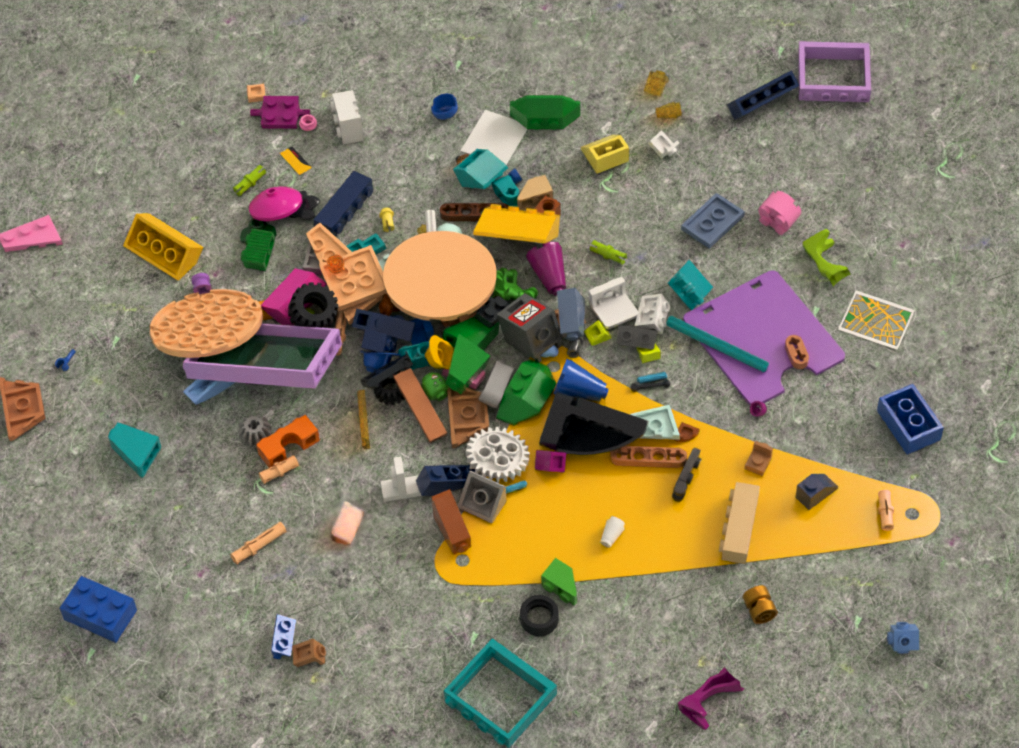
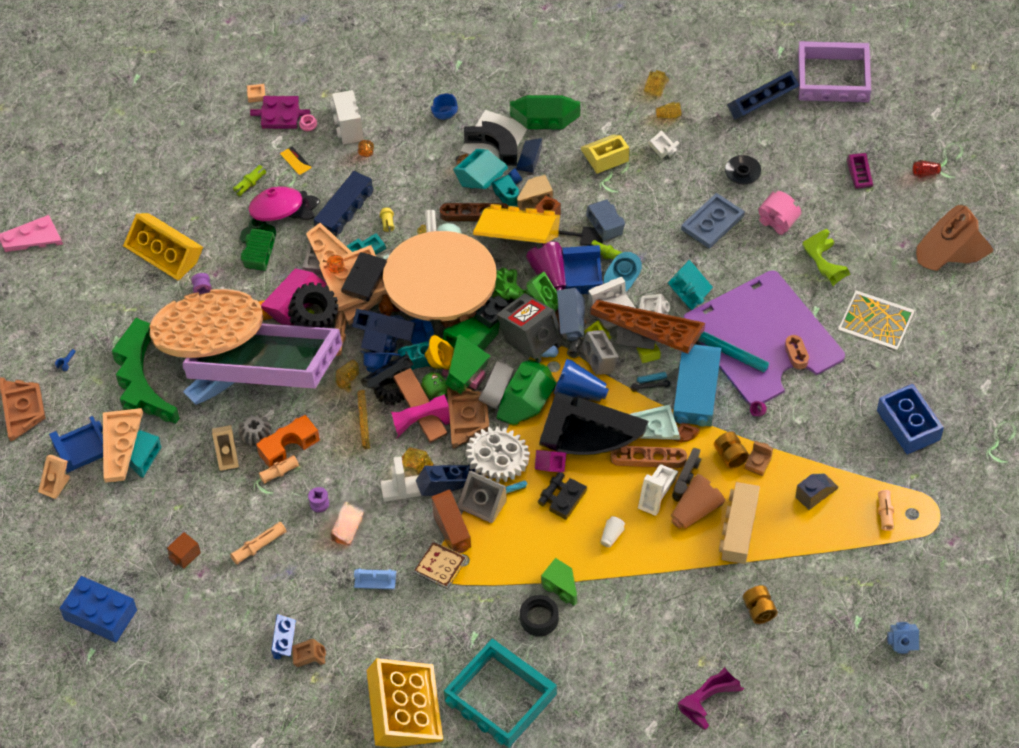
none -> light nougat slope [38,455,70,499]
none -> blue panel [49,416,103,473]
none -> light nougat wing [103,408,143,483]
none -> green arch [112,317,180,424]
none -> dark orange brick [167,532,201,569]
none -> tan slope [212,425,239,471]
none -> medium lavender wheel [308,487,329,512]
none -> clear yellow bracket [335,359,359,393]
none -> black piece [341,252,387,302]
none -> light blue hinge [354,568,396,589]
none -> clear orange bush [358,140,374,157]
none -> yellow slope [366,658,443,747]
none -> dark pink animal [391,395,450,439]
none -> clear yellow bracket [401,447,434,475]
none -> piece [412,540,468,590]
none -> black arch [464,121,517,166]
none -> dark blue slope [516,138,542,173]
none -> bright green plate [526,272,558,311]
none -> black plate [538,472,587,520]
none -> black piece [558,226,603,246]
none -> blue panel [562,245,603,295]
none -> light grey brick [581,330,619,375]
none -> sand blue brick [586,199,625,241]
none -> dark orange wing [590,300,705,354]
none -> medium azure piece [604,252,642,291]
none -> white bracket [638,464,678,516]
none -> nougat cone [671,474,725,529]
none -> dark azure slope [673,345,721,427]
none -> pearl gold wheel [713,431,749,469]
none -> black dish [725,155,761,185]
none -> magenta slope [847,153,873,189]
none -> clear red cone [913,160,941,178]
none -> nougat piece [916,205,993,271]

